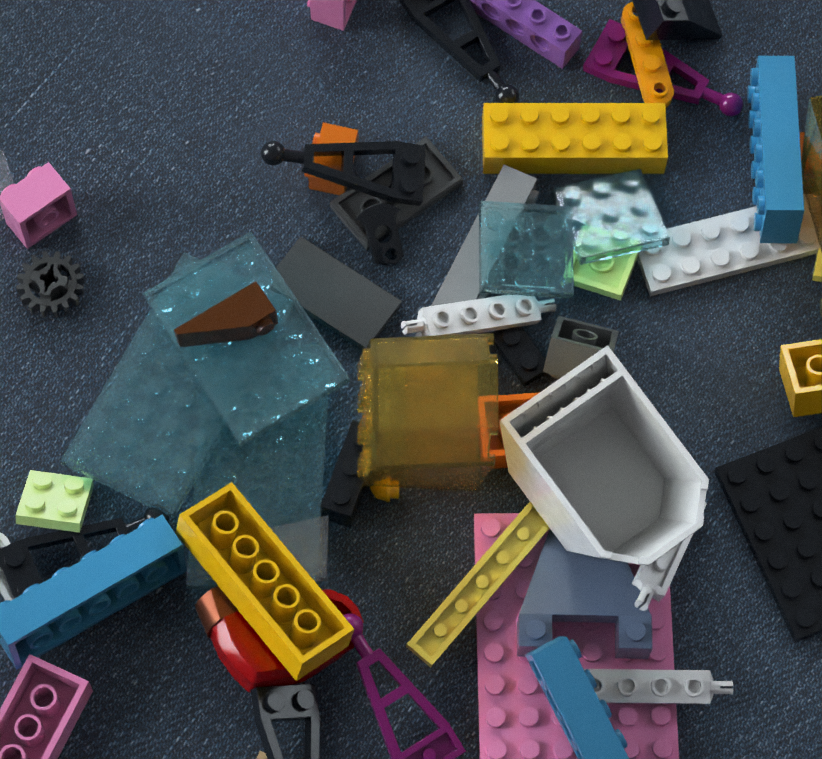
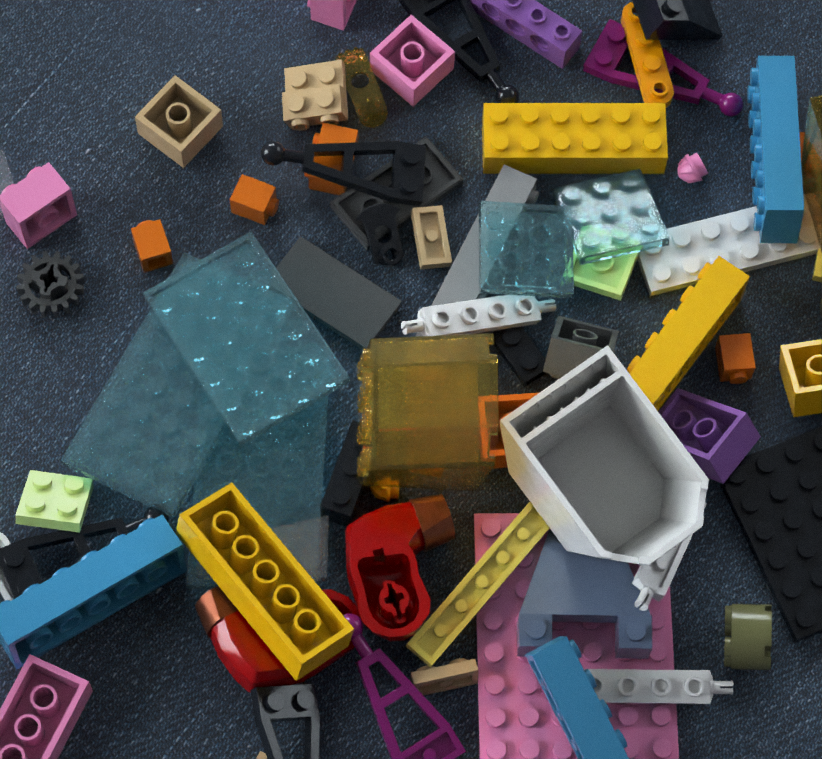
reddish brown slope [174,281,278,347] -> none
none -> orange brick [131,219,173,273]
none -> tan brick [135,75,223,168]
none -> orange brick [230,174,279,225]
none -> tan plate [282,59,348,131]
none -> clear yellow piece [335,47,388,128]
none -> red piece [345,494,455,641]
none -> bright pink brick [370,15,455,107]
none -> tan plate [410,205,452,270]
none -> tan plate [411,658,478,696]
none -> yellow brick [627,256,750,411]
none -> medium lavender slope [658,388,761,484]
none -> bright pink plate [677,152,708,183]
none -> orange brick [715,333,756,384]
none -> olive brick [724,603,772,671]

